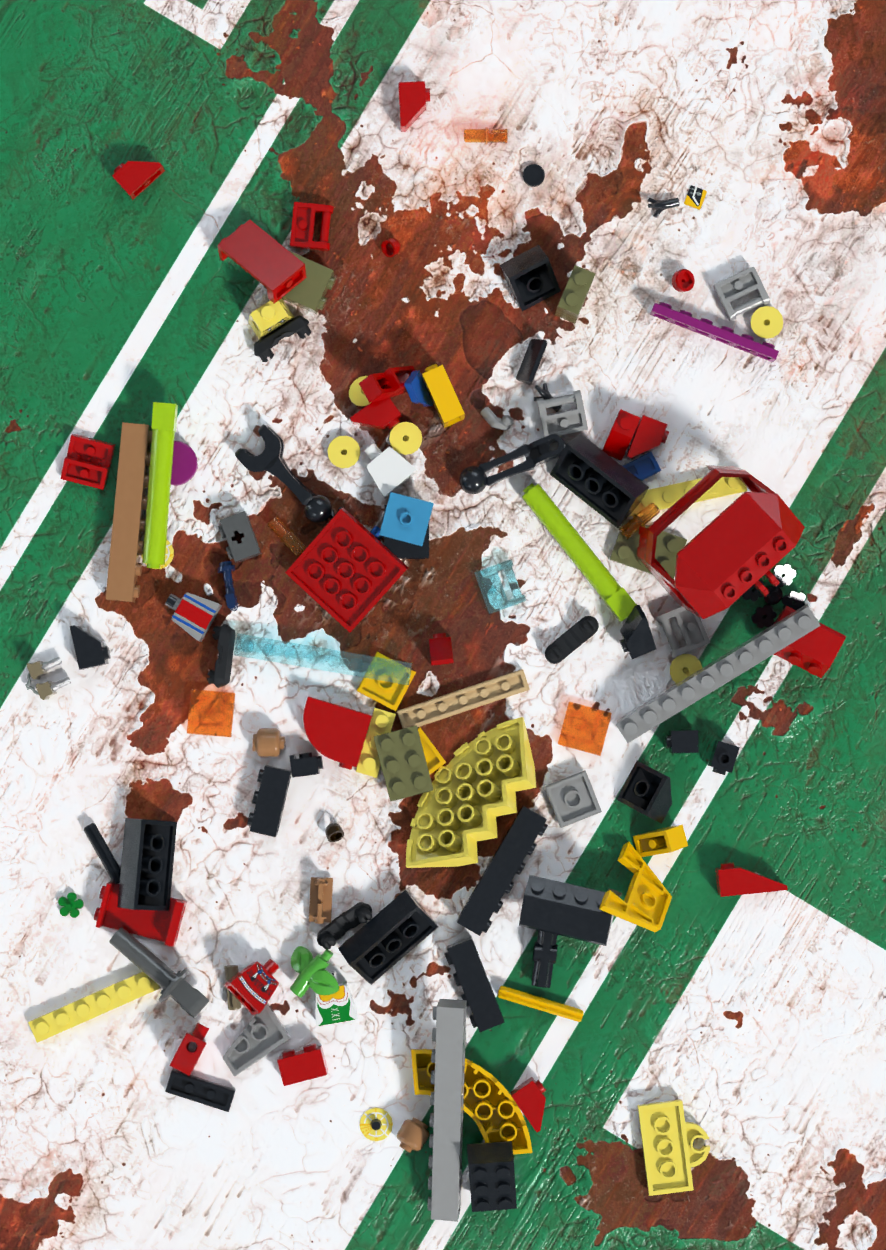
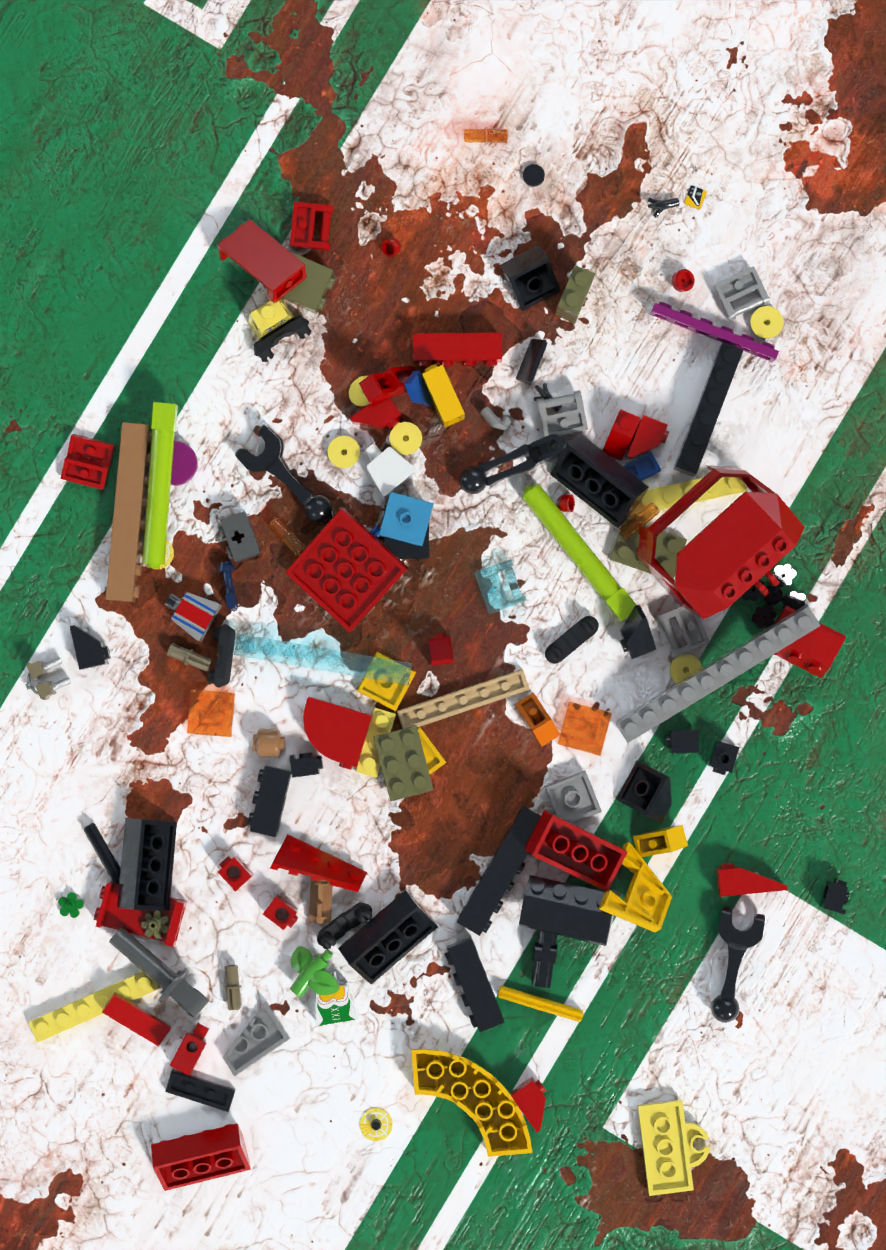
red slope [112,161,165,200] -> none
red torso [224,959,279,1015] -> none
red brick [277,1043,328,1086] -> none
dark brown hinge [325,823,344,842] -> none
medium nougat head [396,1117,430,1153] -> none
red slope [399,81,430,132] -> none
light yellow brick [406,717,536,868] -> none
light grey brick [427,999,467,1222] -> none
black brick [467,1141,517,1212] -> none
none -> red tile [102,992,171,1047]
none -> olive plant [141,910,170,939]
none -> red slope [151,1123,251,1191]
none -> dark tan axle [167,643,212,671]
none -> red brick [218,856,254,892]
none -> red brick [263,894,299,930]
none -> red wing [270,834,367,892]
none -> red brick [413,333,502,367]
none -> orange slope [515,692,560,746]
none -> red brick [524,810,627,891]
none -> red hinge [557,494,575,512]
none -> black brick [673,342,743,477]
none -> black piece [711,906,765,1023]
none -> black brick [820,878,850,915]

